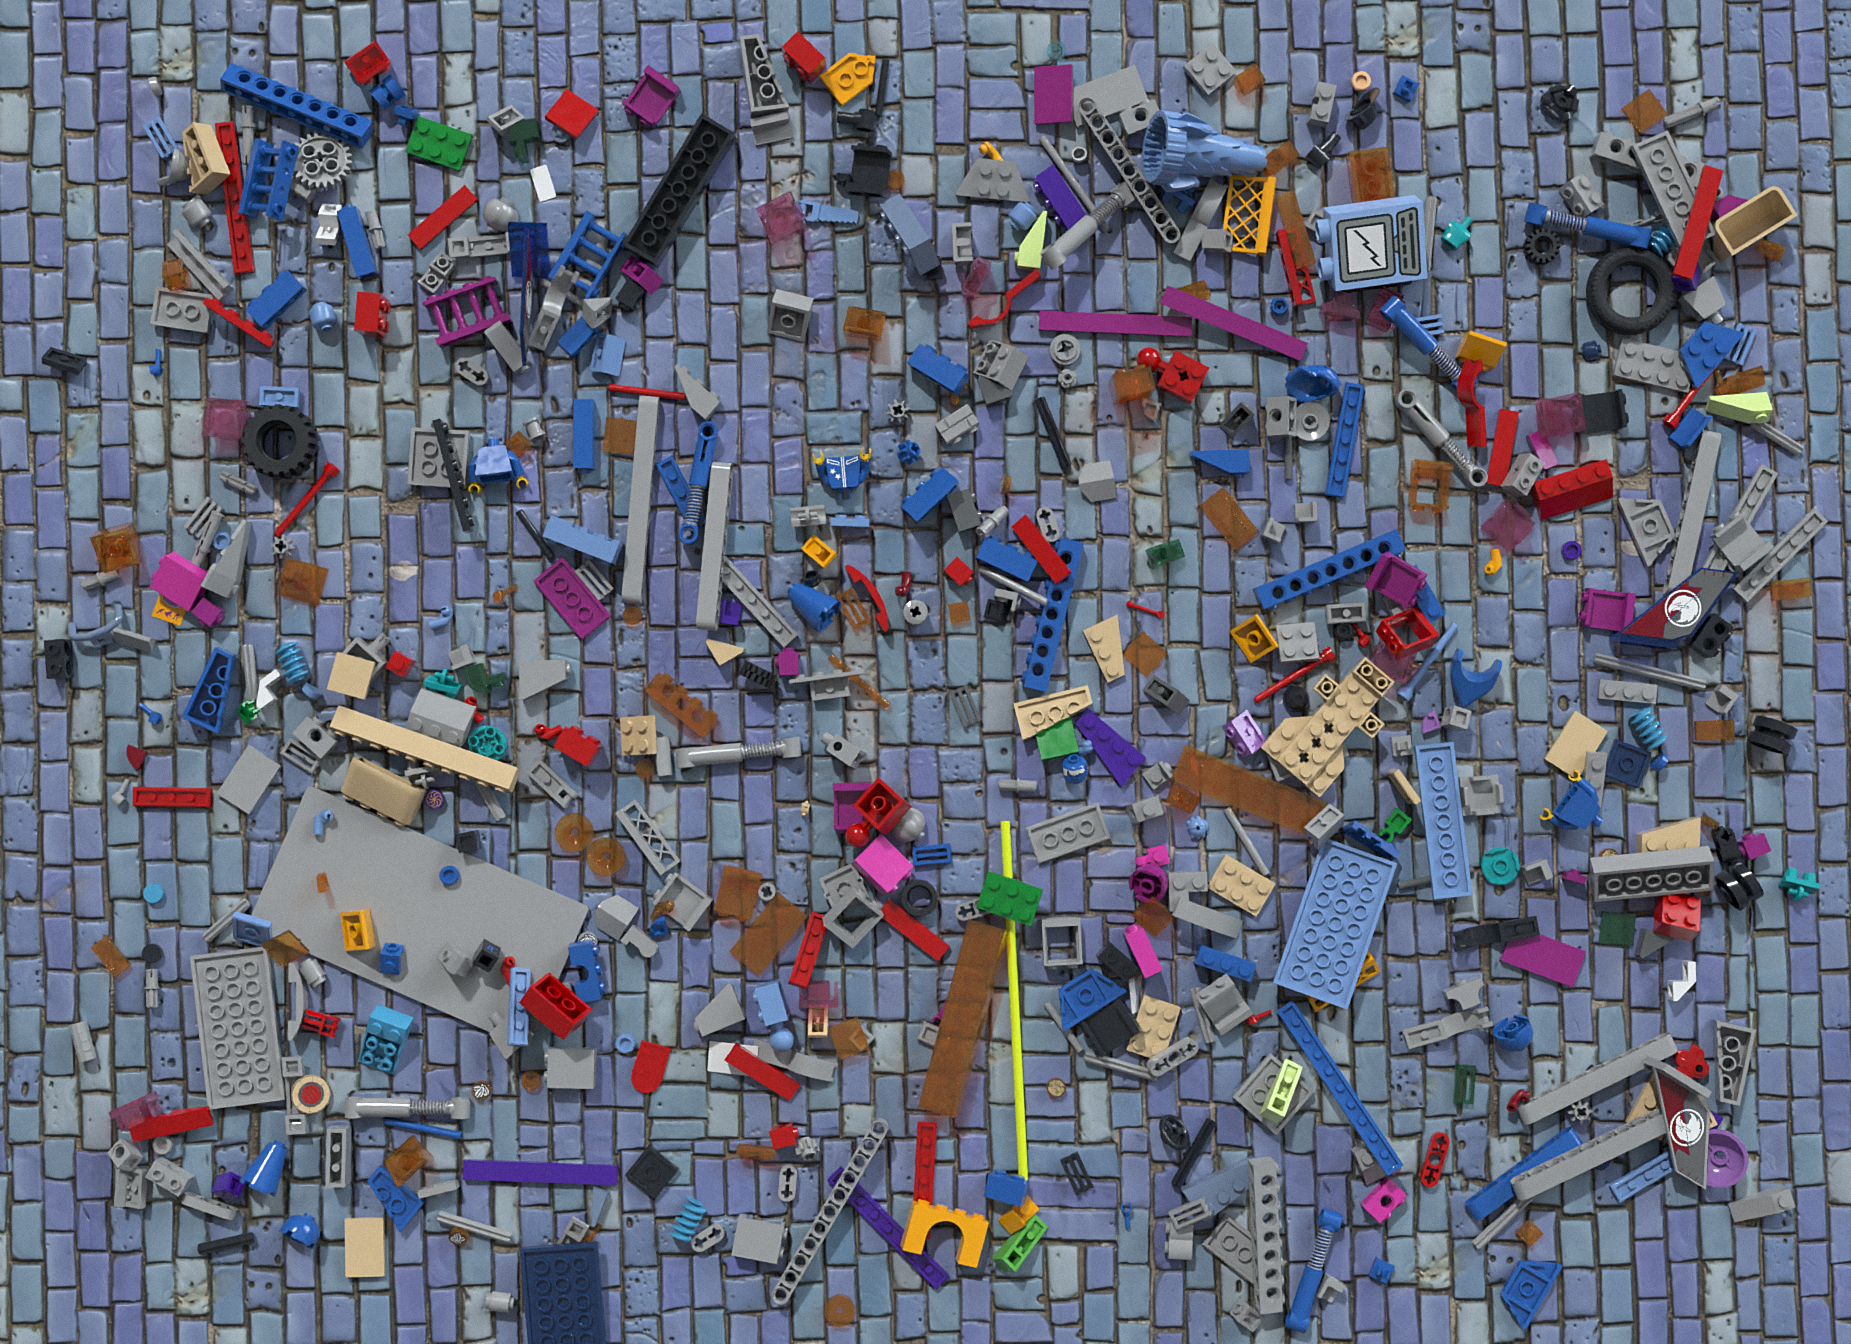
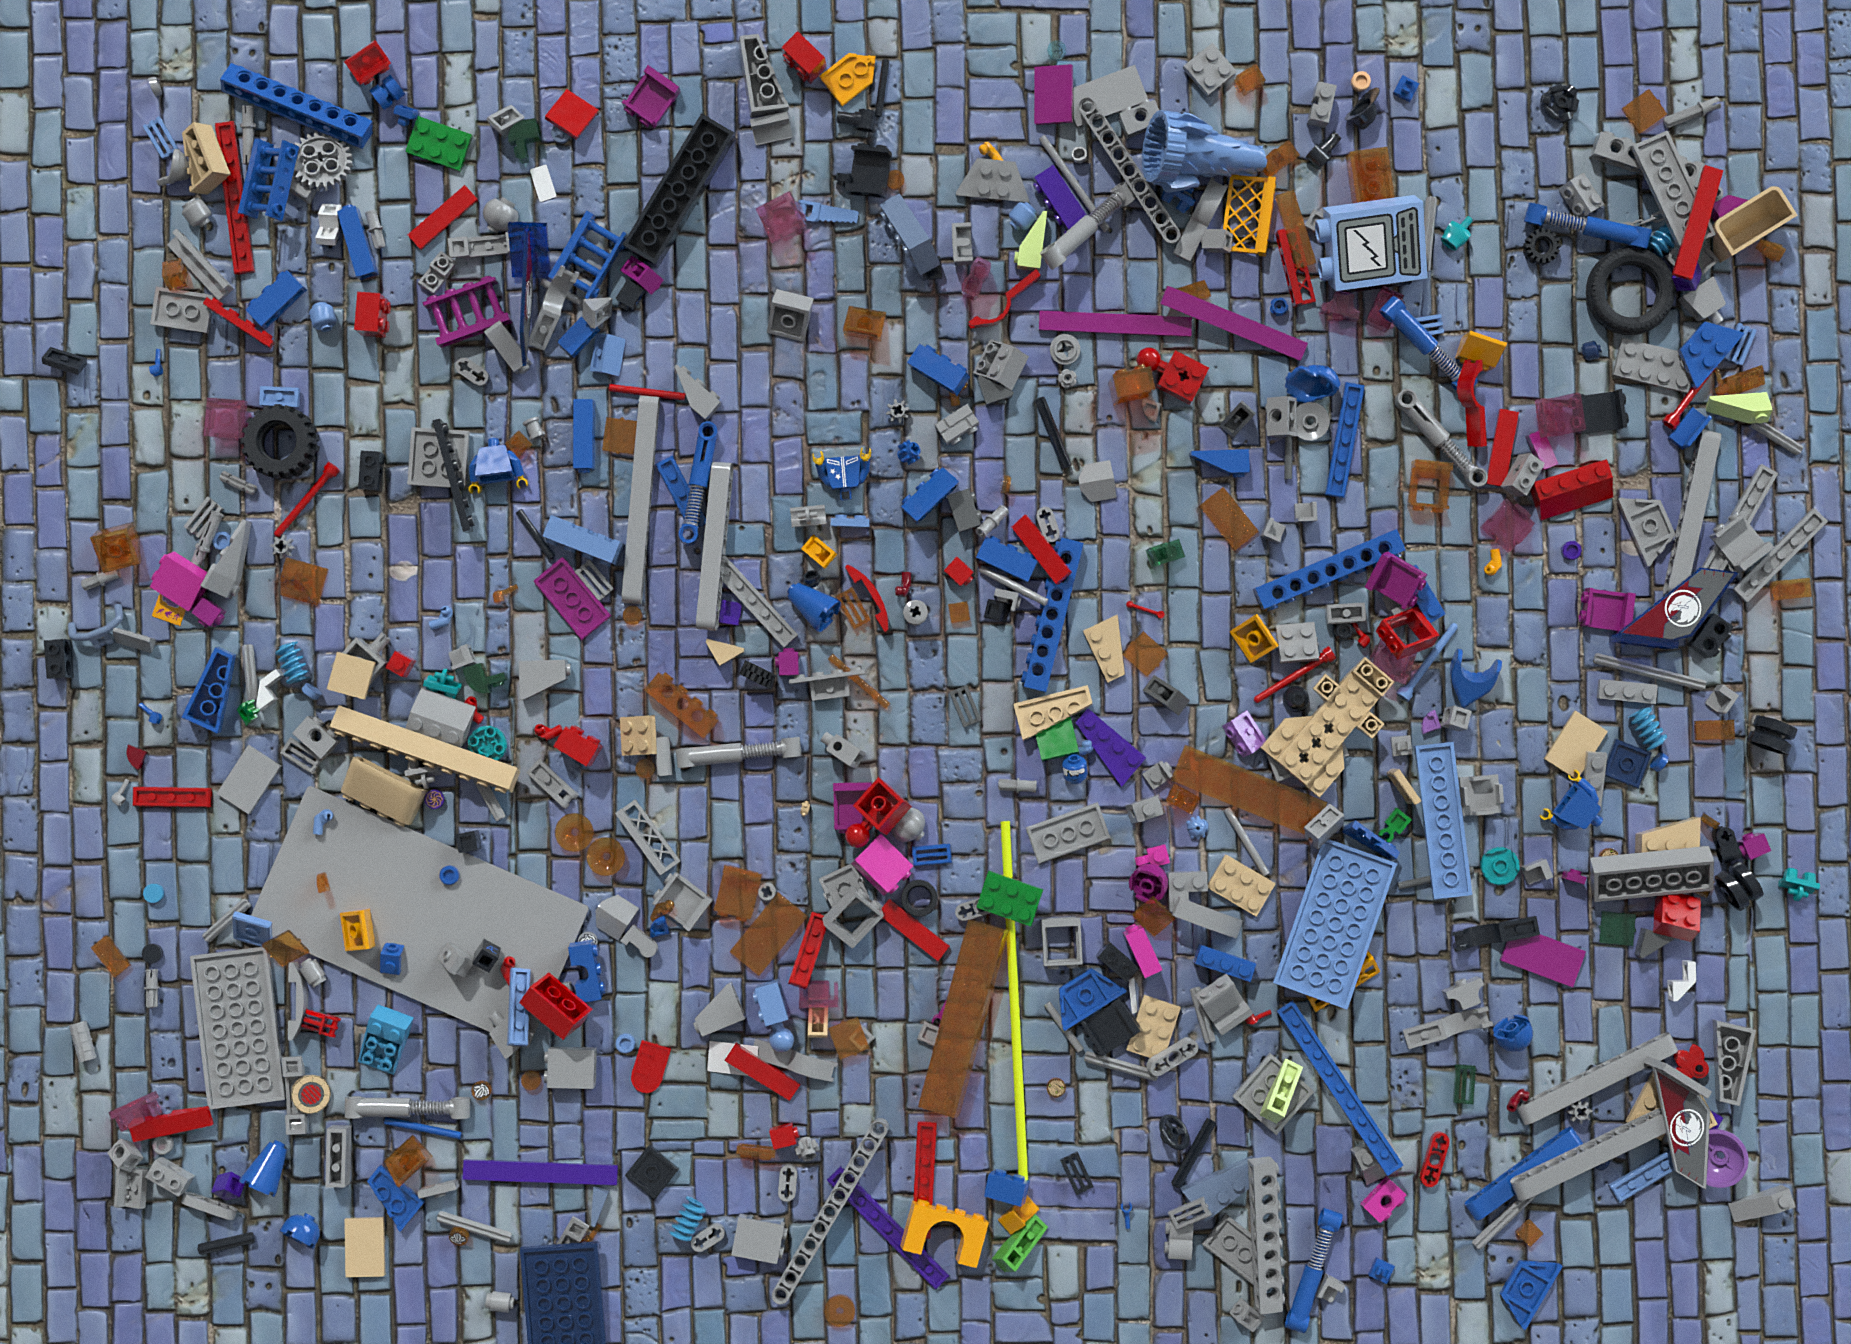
none -> black brick [358,450,385,492]

